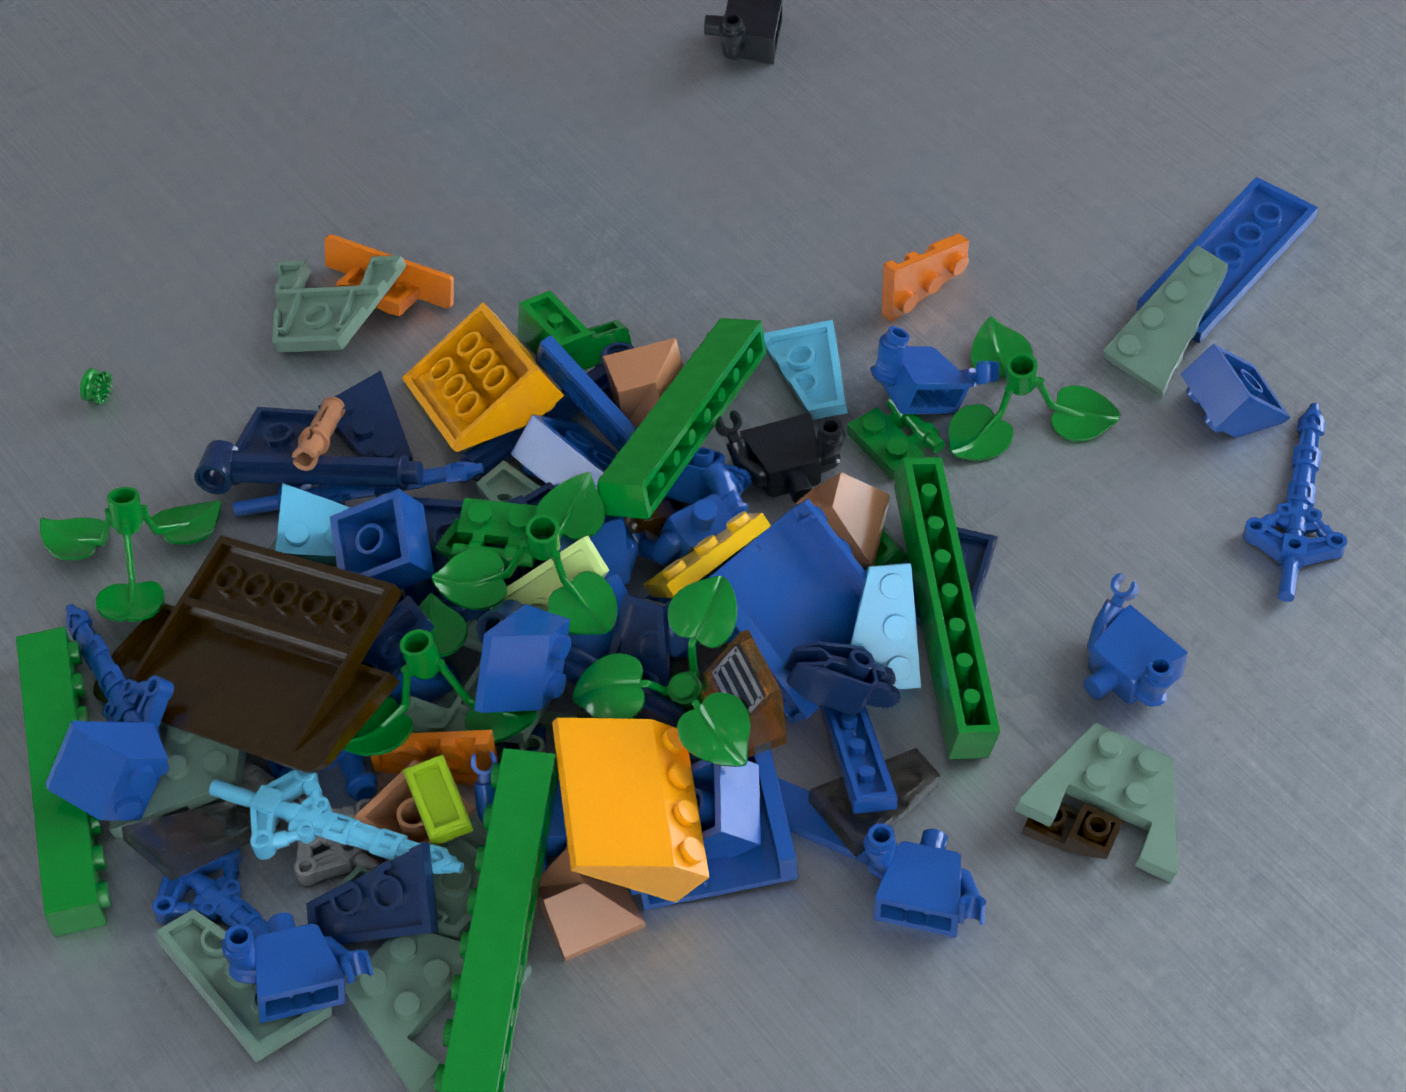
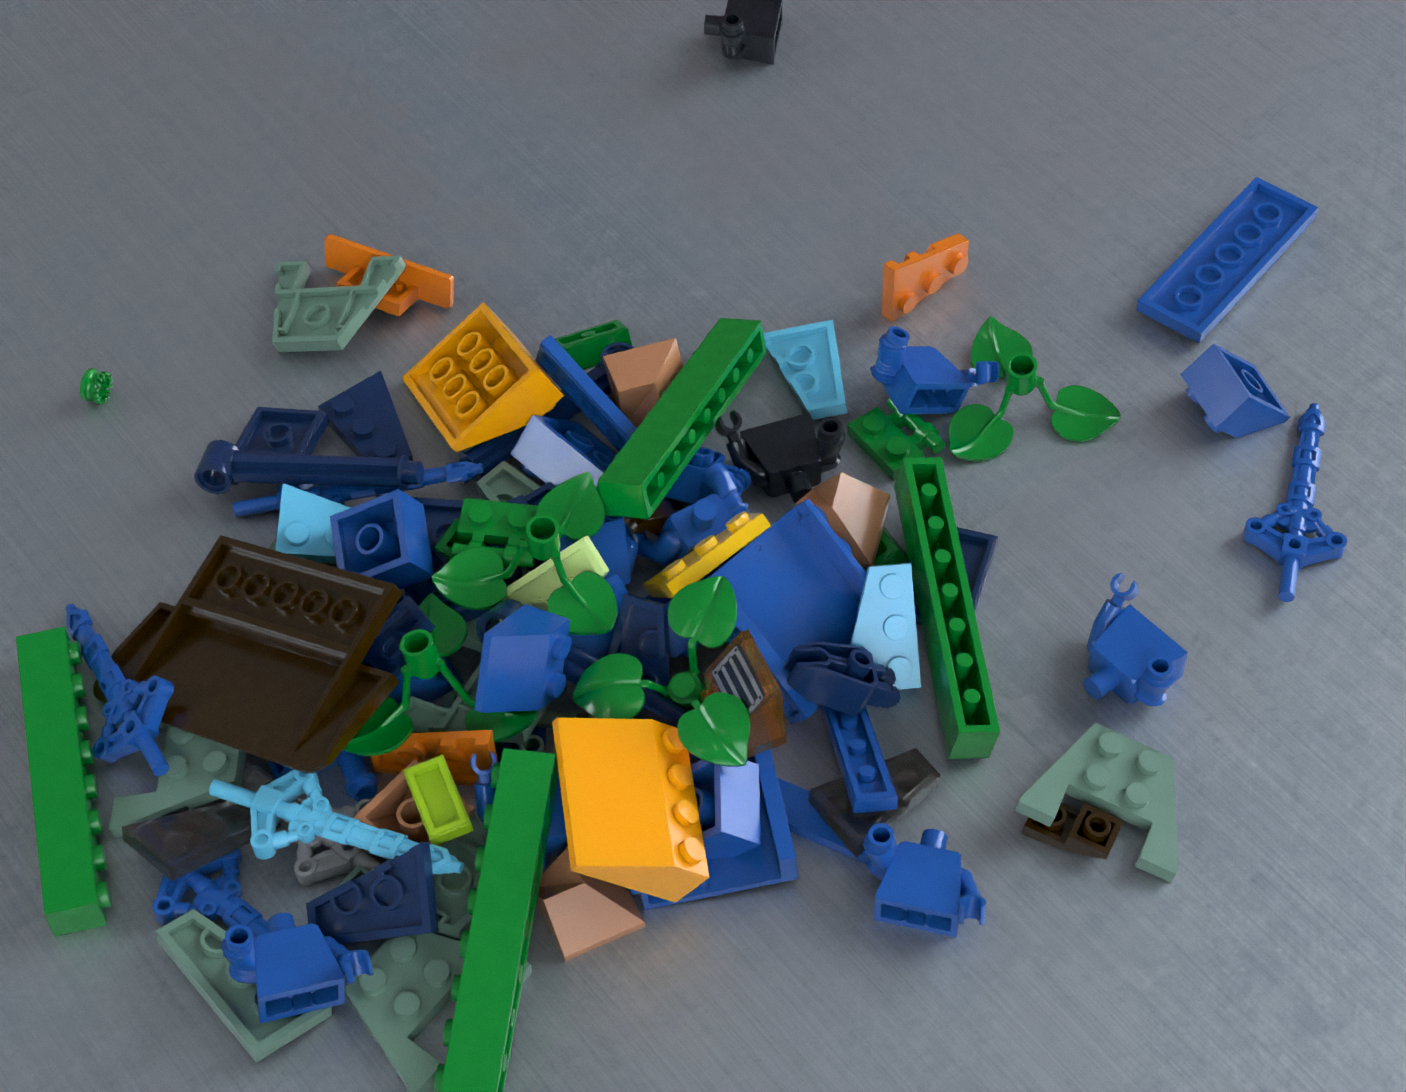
green plant [40,487,221,622] -> none
blue slope [45,721,168,821] -> none
nougat pin [292,396,345,471] -> none
green panel [518,290,592,356] -> none
sand green wing [1103,245,1228,397] -> none

